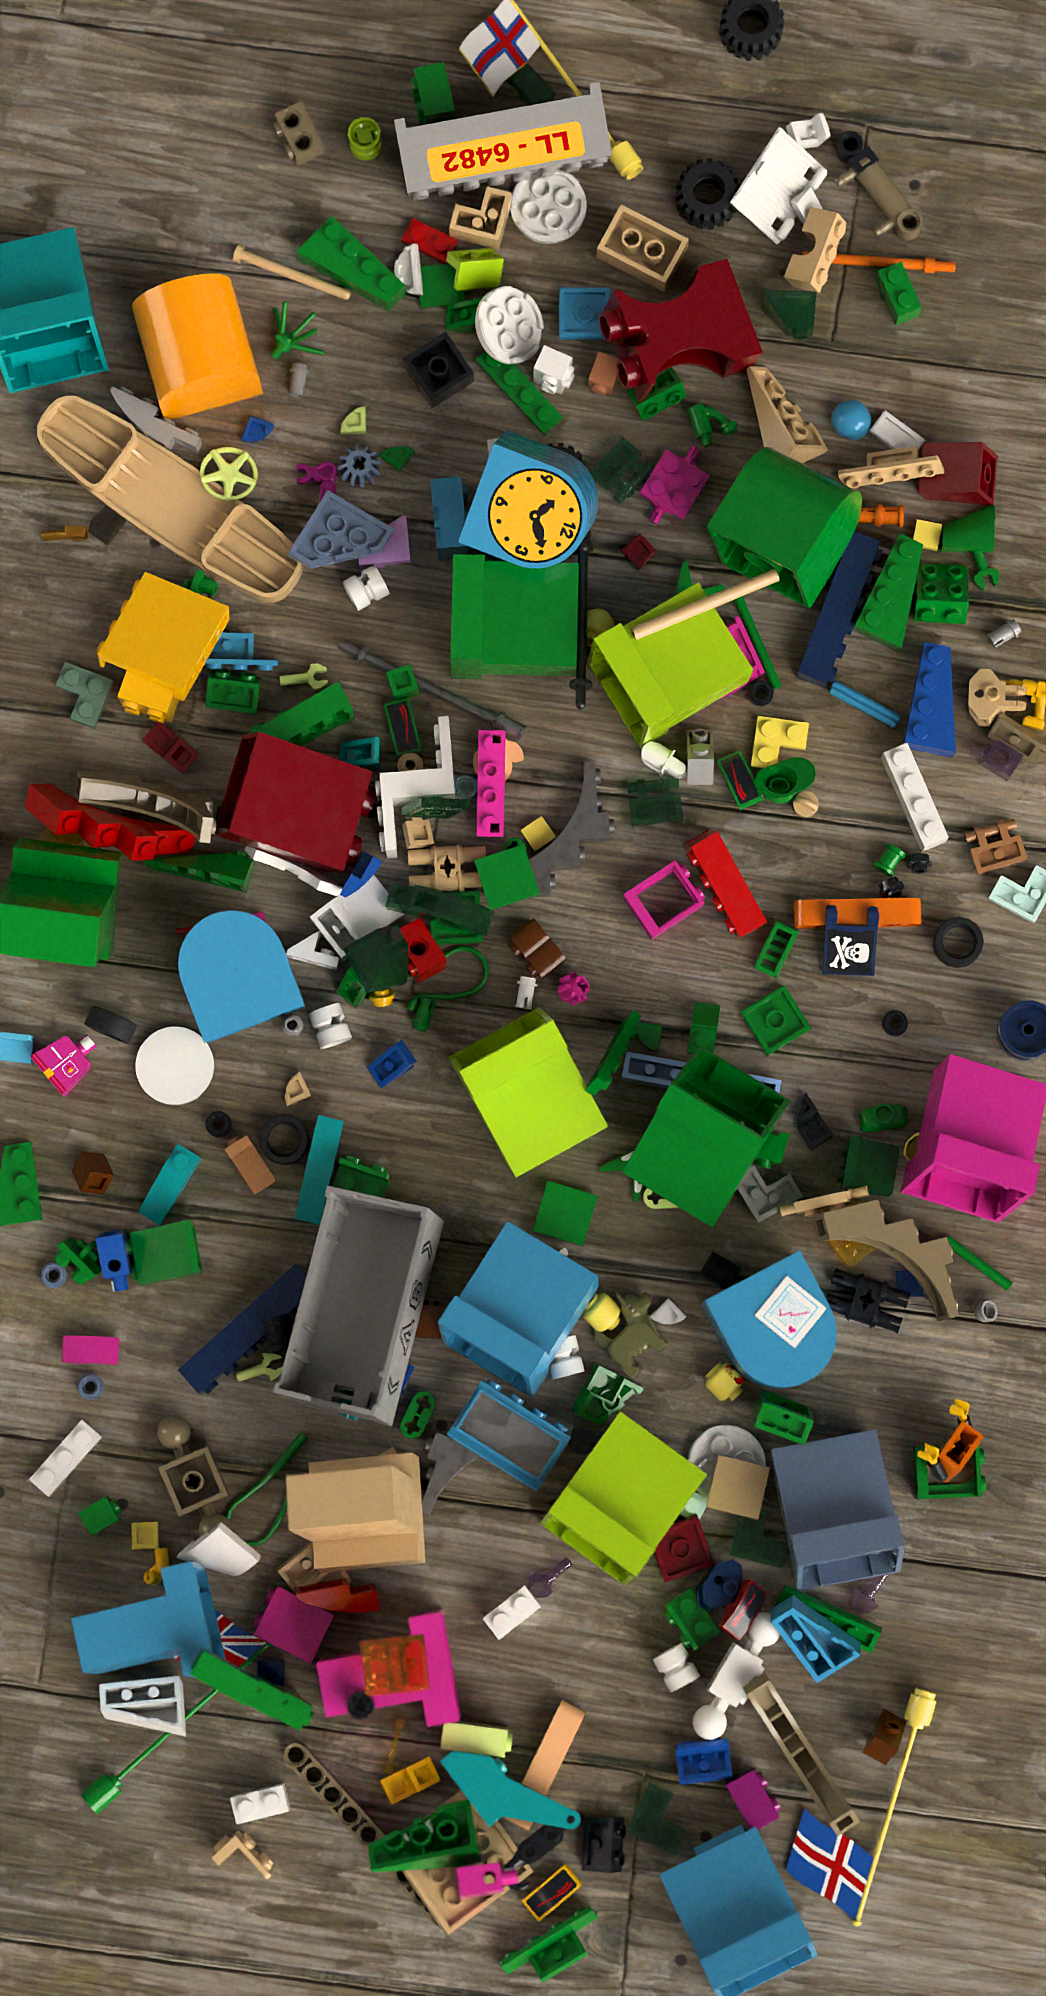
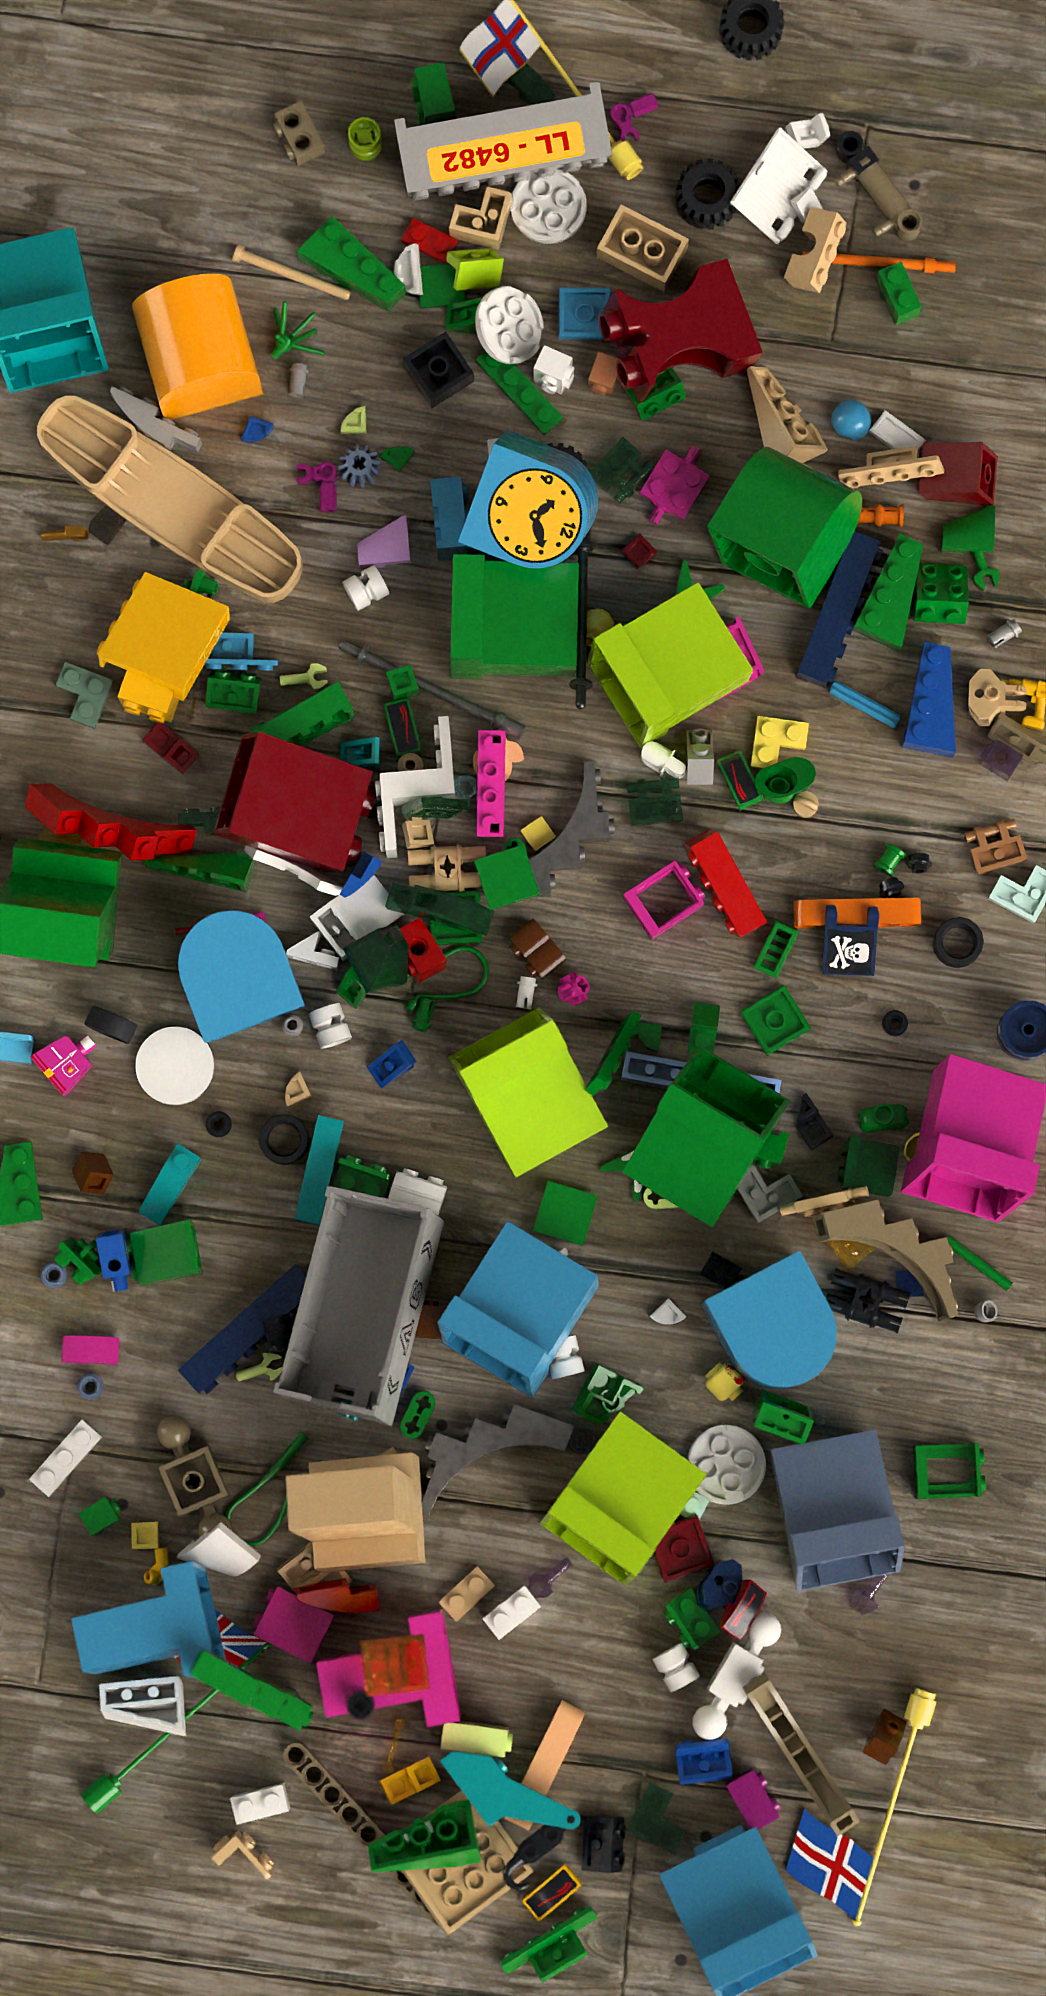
dark tan arch [75,770,217,843] -> none
yellowish green wheel [200,447,258,501] -> none
medium nougat bracket [224,1135,276,1195] -> none
tile [257,1660,285,1687] -> none
sand blue plate [288,490,394,569] -> none
yellow plate [369,986,395,1007] -> none
window [447,1379,571,1492] -> none
dark pink torso [455,1863,518,1900] -> none
light yellow head [582,1293,621,1332] -> none
olive animal [594,1292,669,1379] -> none
tan piece [631,569,779,640] -> none
green plant [687,404,738,447] -> none
tan tile [706,1455,770,1520] -> none
clear green plate [729,1508,787,1568] -> none
green bar [733,596,782,691] -> none
black plate [748,680,774,707] -> none
white sticker [755,1276,827,1348] -> none
clear green slope [762,290,816,339] -> none
dark azure wedge [771,1595,861,1683] -> none
green plate [774,1585,882,1653] -> none
white brick [881,743,949,852] -> none
light yellow tile [913,519,942,551] -> none
torso [918,1399,984,1483] -> none
none -> white brick [388,1168,447,1216]
none -> tan plate [439,1566,495,1622]
none -> magenta bar [610,92,658,142]

